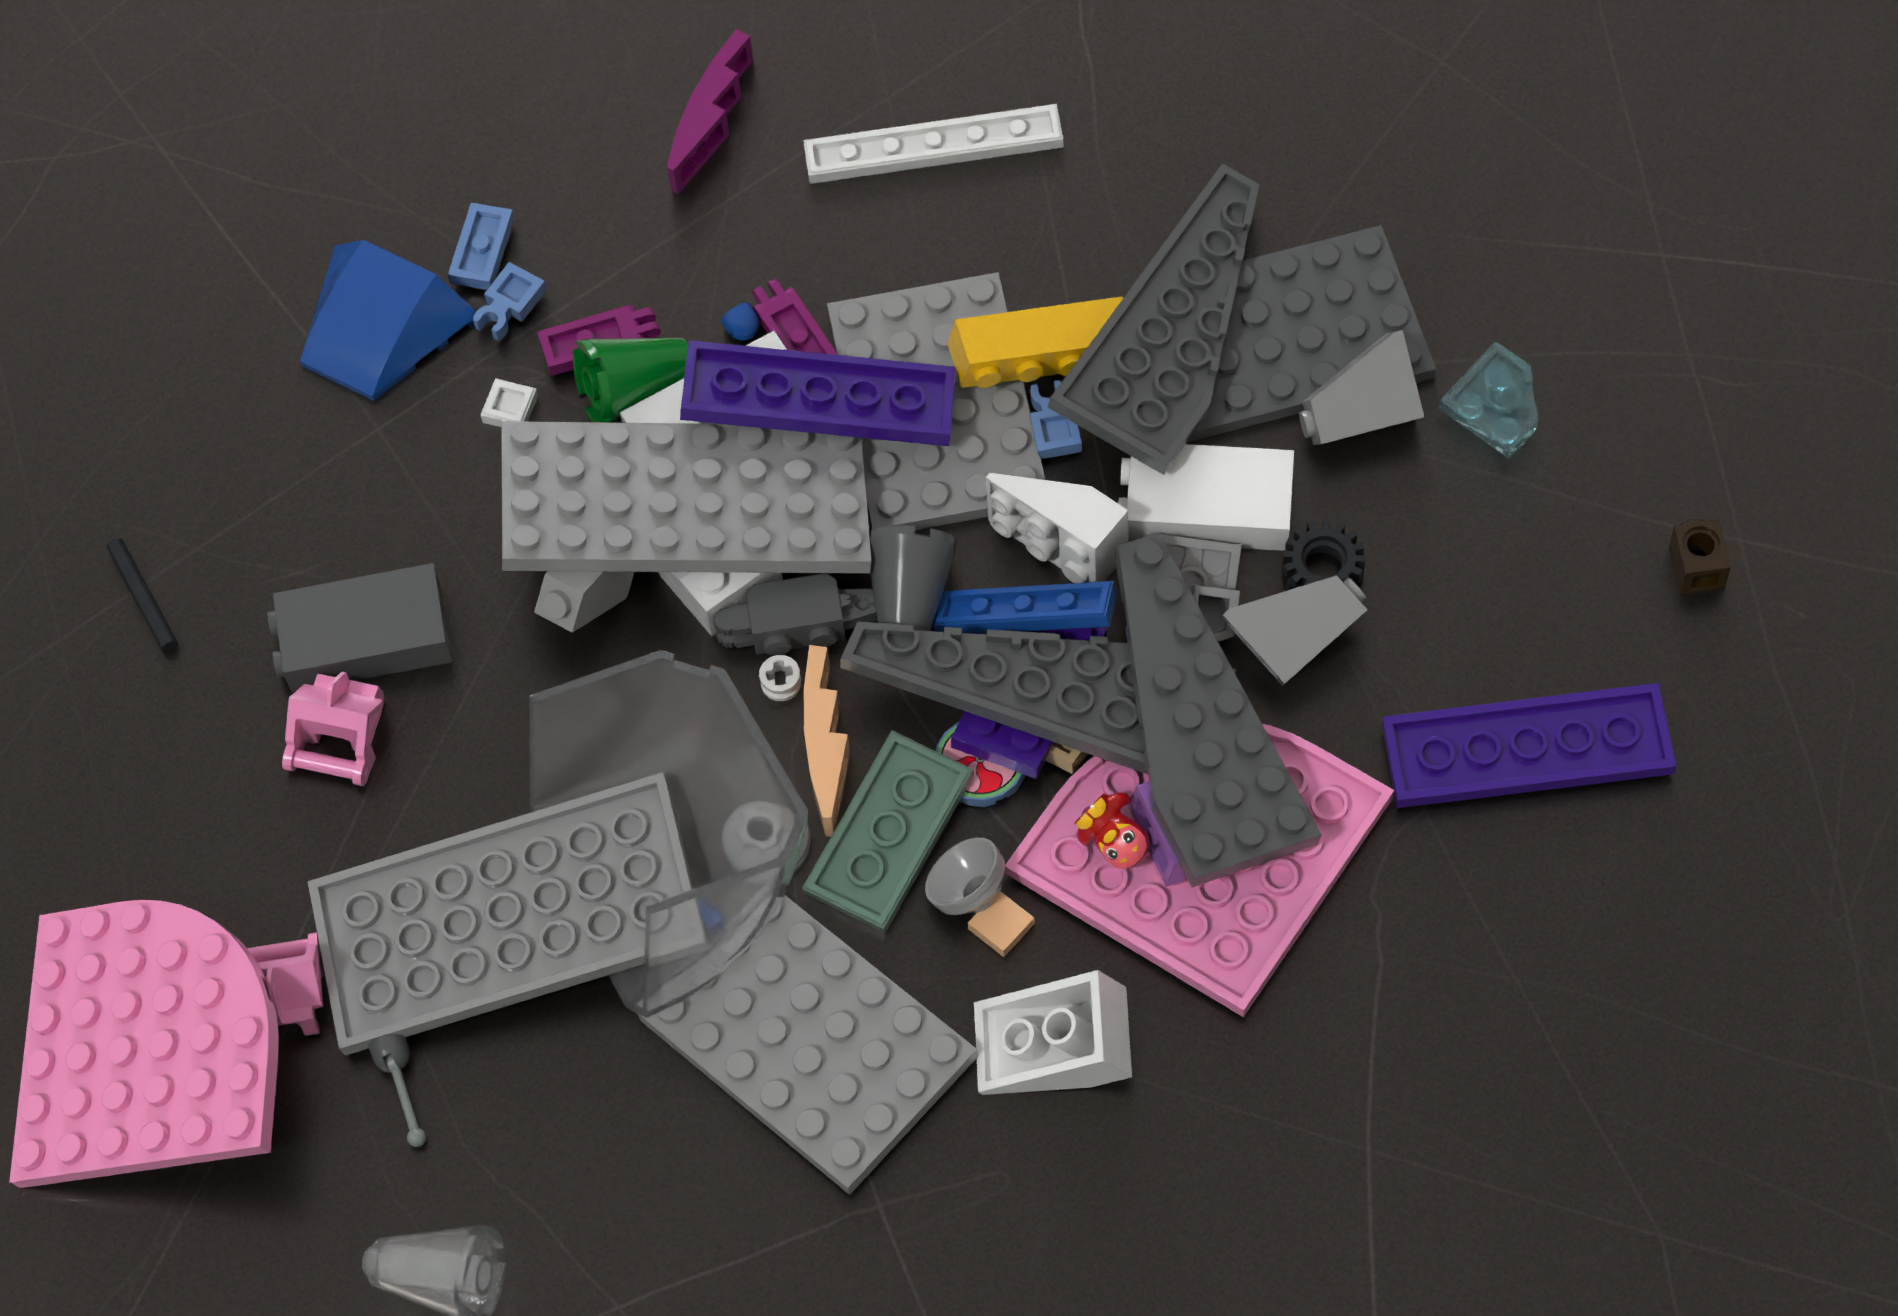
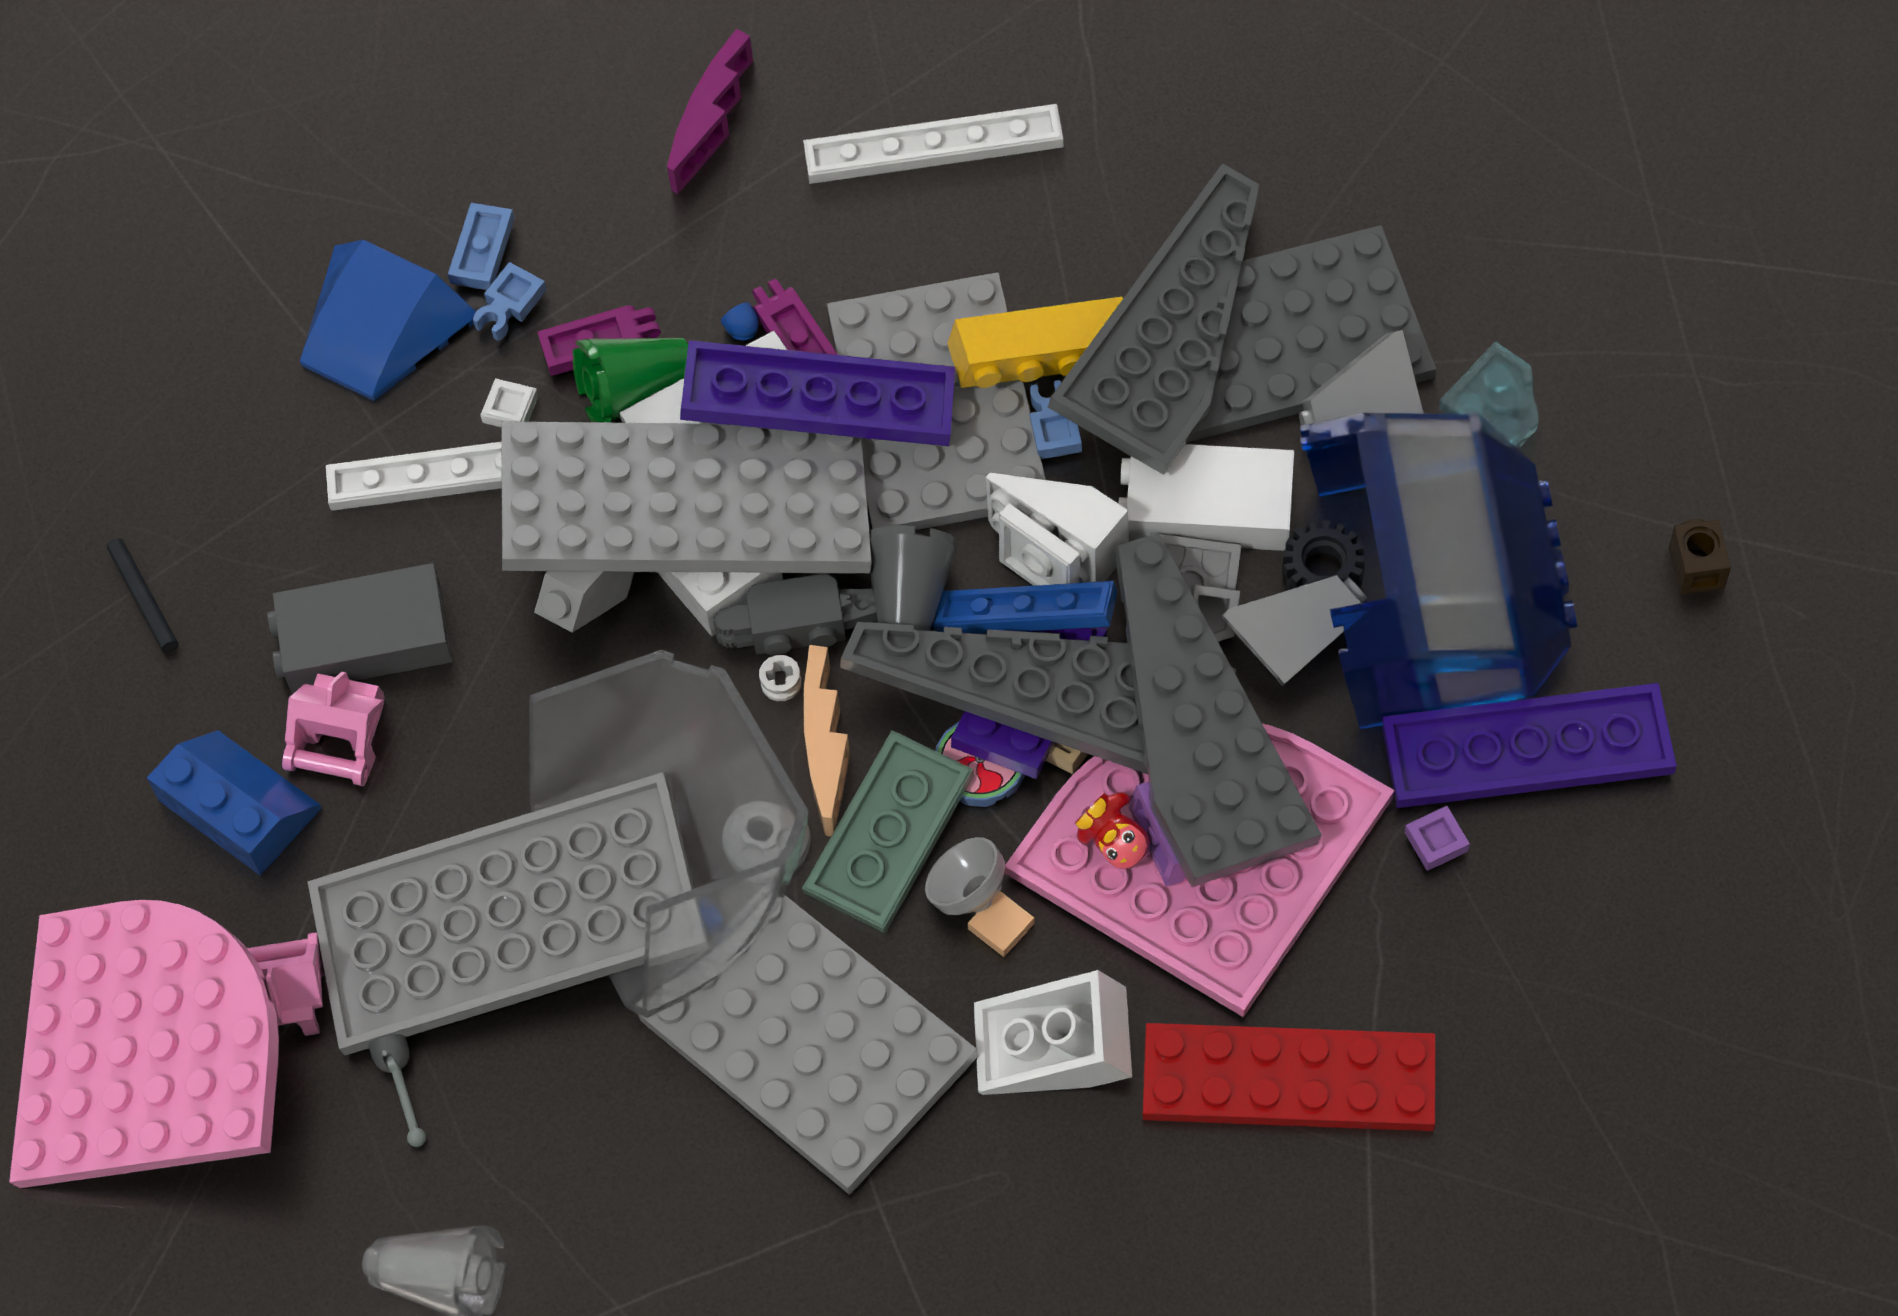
none -> blue slope [147,730,322,876]
none -> white tile [326,442,502,511]
none -> white tile [999,503,1080,586]
none -> red plate [1143,1023,1435,1131]
none -> clear blue windscreen [1300,412,1578,729]
none -> medium lavender plate [1405,806,1470,871]

